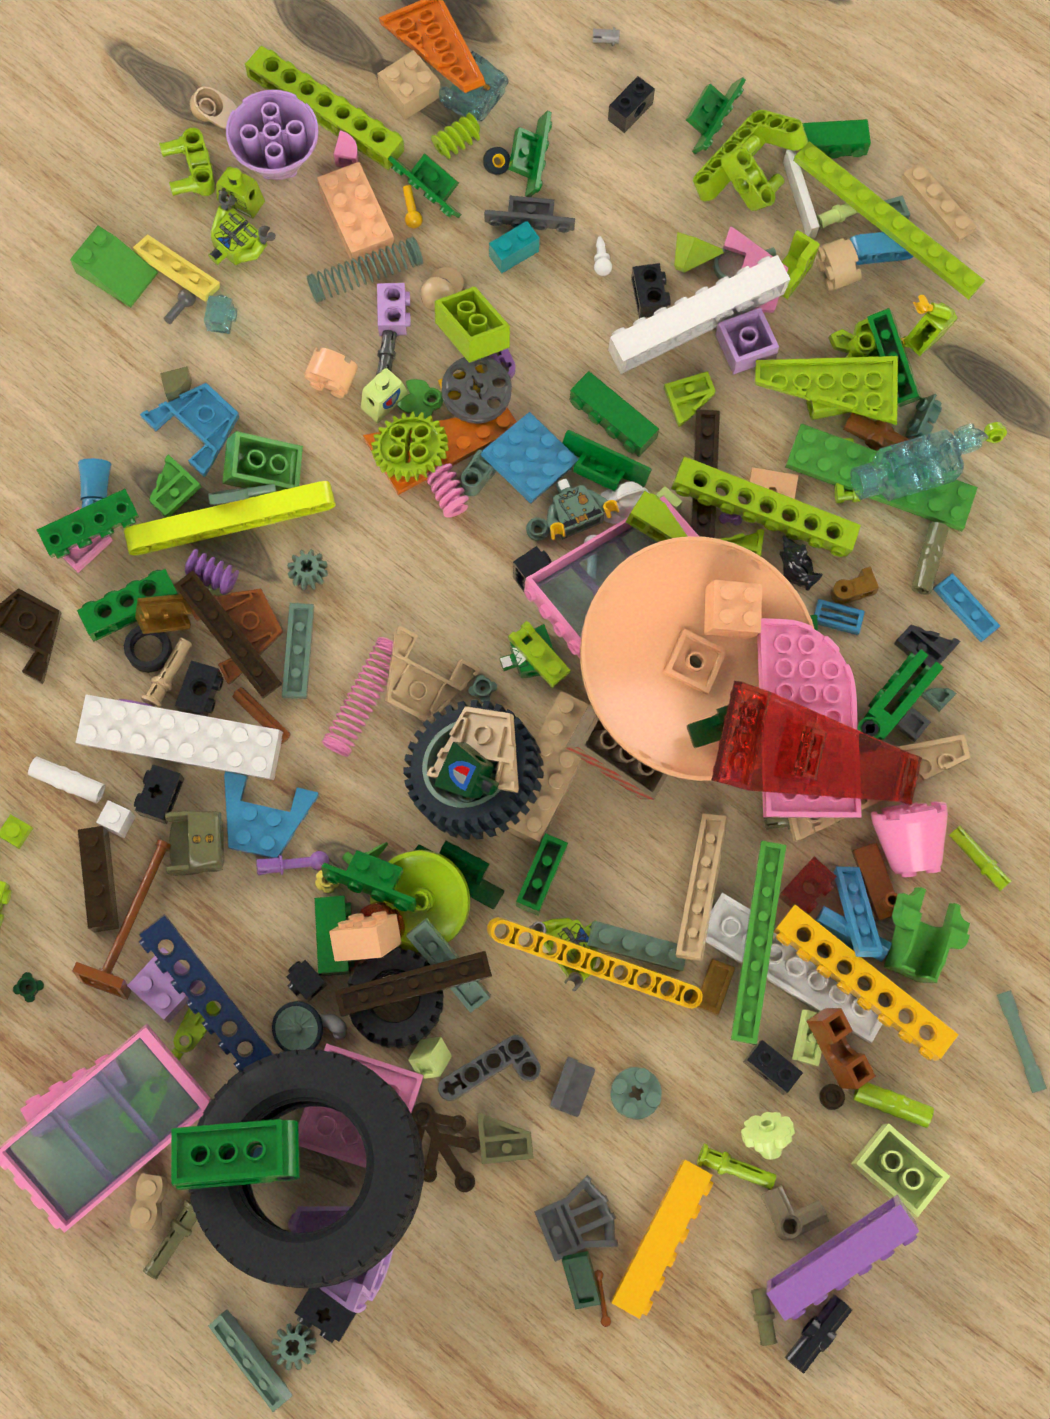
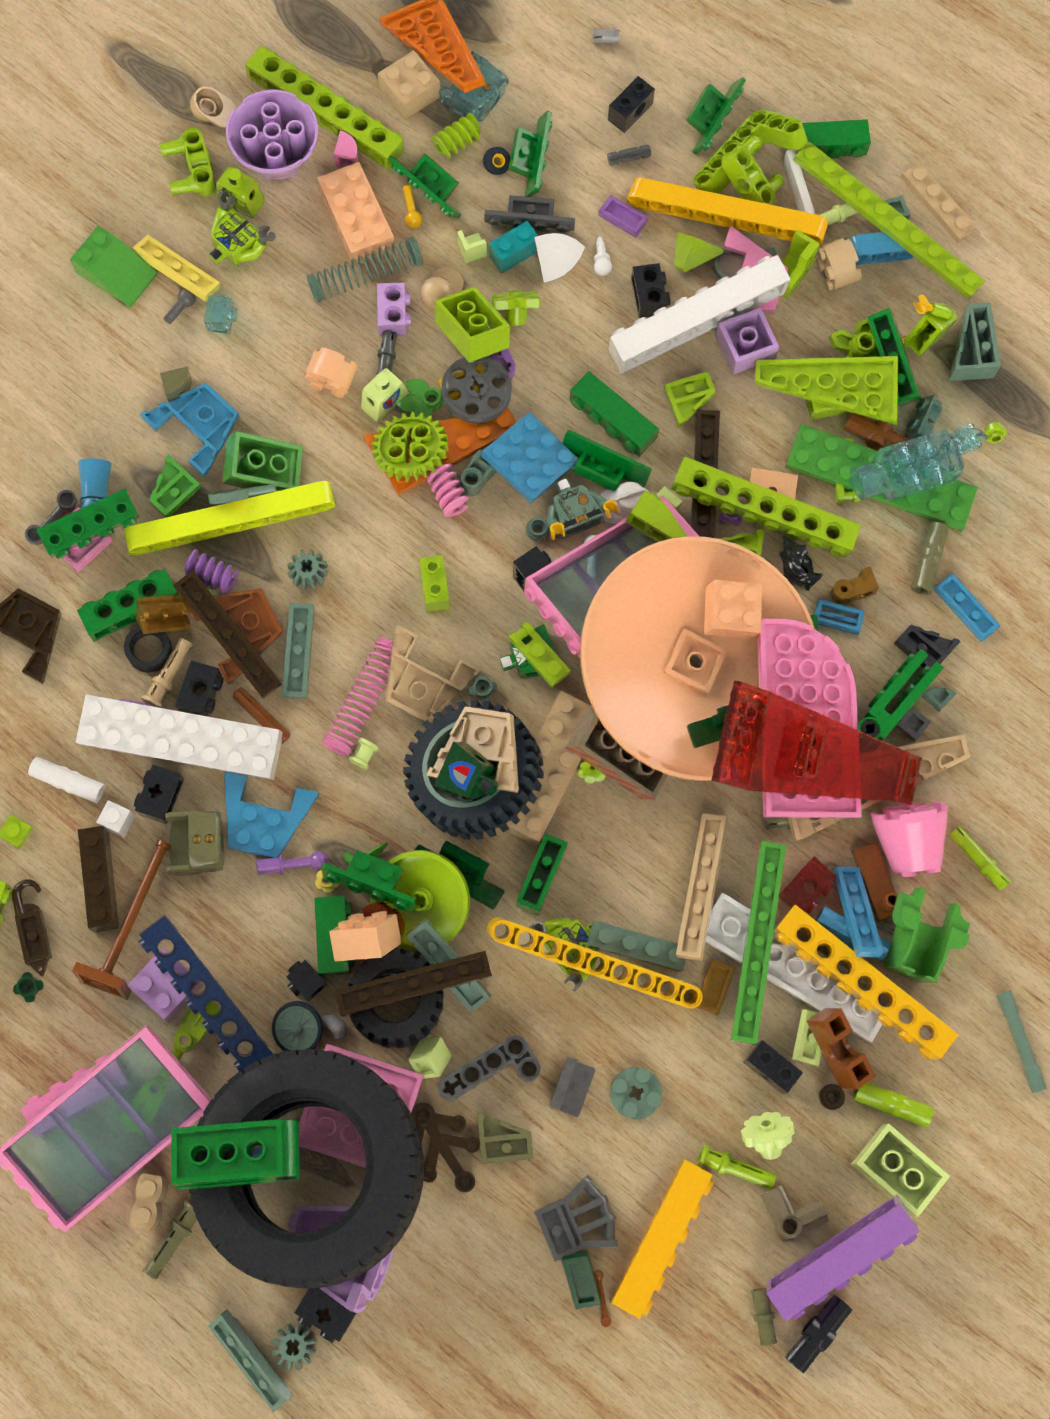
none -> dark brown plate [12,879,52,977]
none -> dark grey bar [25,490,77,545]
none -> yellowish green bush [348,738,379,770]
none -> lime brick [419,555,450,613]
none -> yellowish green panel [457,230,487,263]
none -> lime plant [491,290,540,326]
none -> white sticker [534,233,585,283]
none -> lime plant [577,760,605,784]
none -> medium lavender tile [598,195,649,238]
none -> dark grey axle [607,145,651,165]
none -> yellow beam [627,177,828,245]
none -> sand green wedge [948,303,1001,381]

